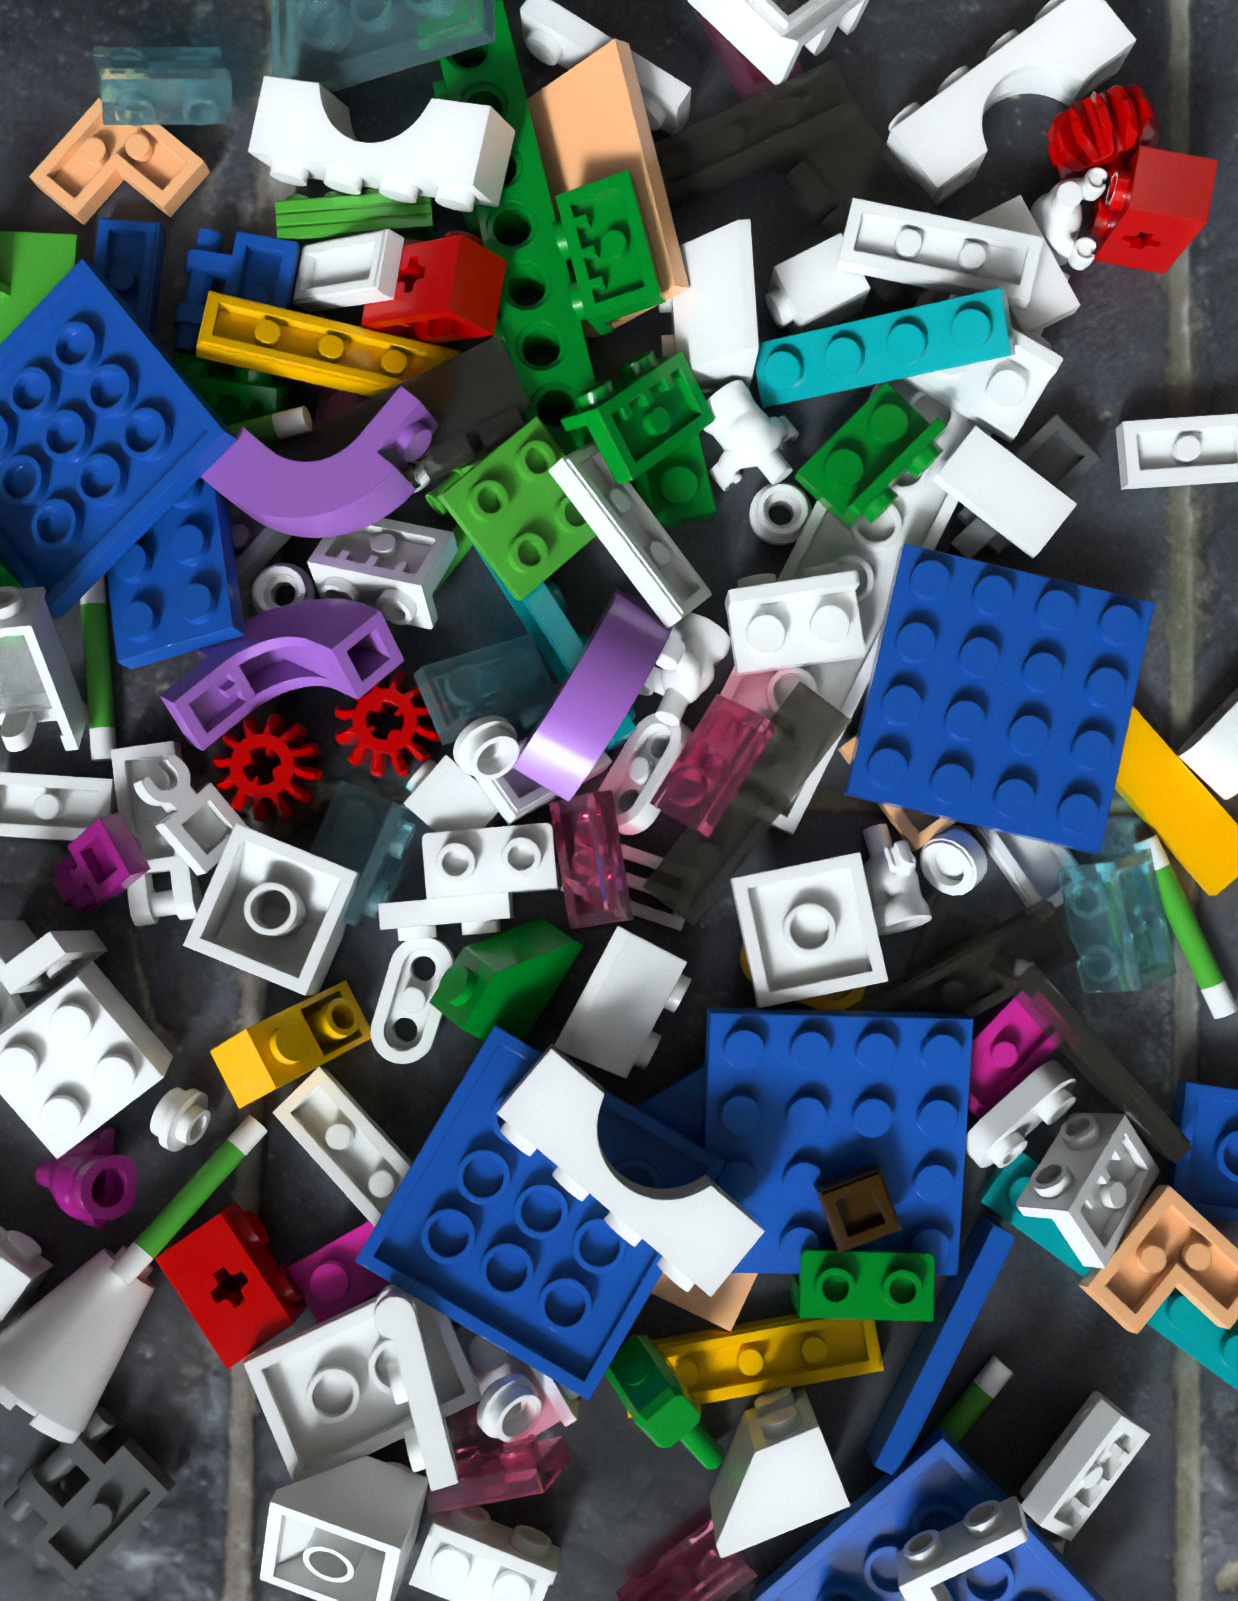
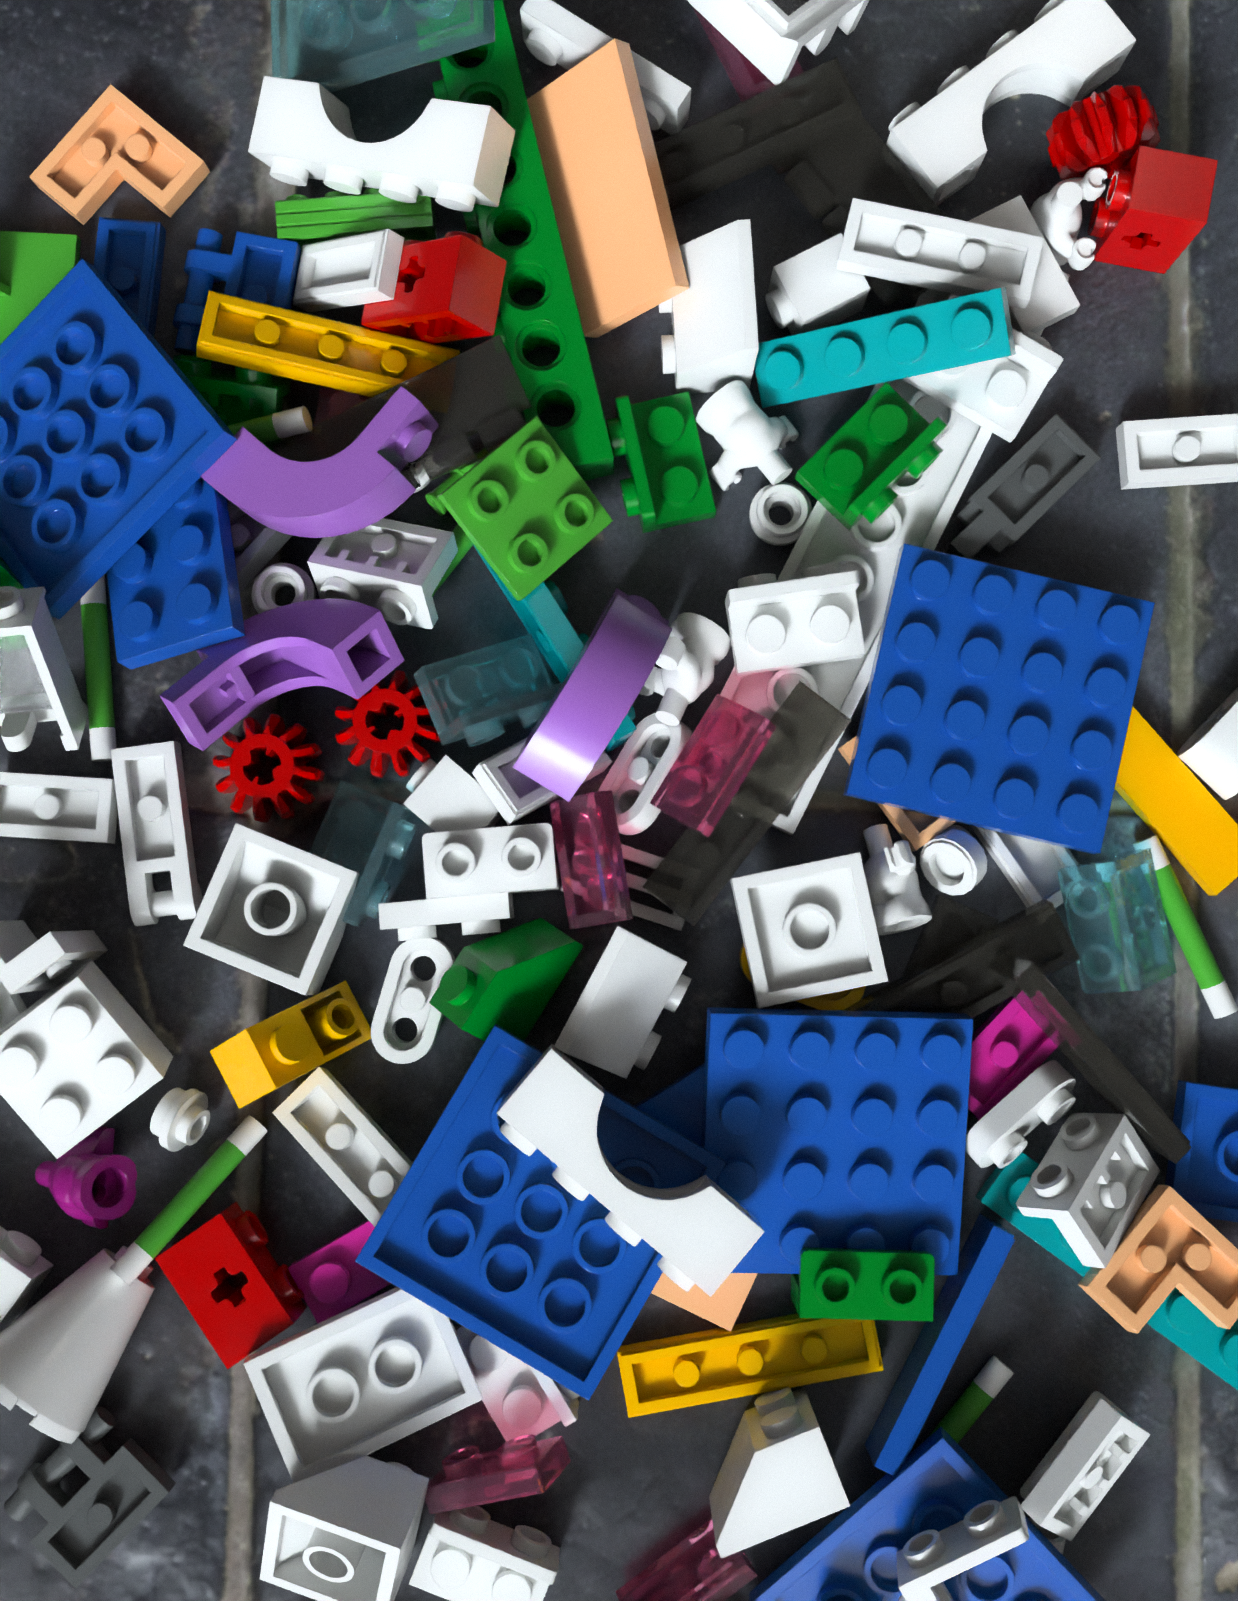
magenta plate [52,812,151,914] -> none
clear light blue bracket [93,46,232,126] -> none
white plate [133,754,249,876] -> none
white plate [373,1284,458,1491] -> none
white plate [453,715,519,780] -> none
white plate [476,1373,542,1442] -> none
white tile [548,440,712,629] -> none
green bracket [553,170,666,335] -> none
green bracket [560,350,715,484] -> none
green piece [605,1334,725,1470] -> none
dark brown tile [813,1161,902,1253] -> none
white tile [932,425,1077,559] -> none

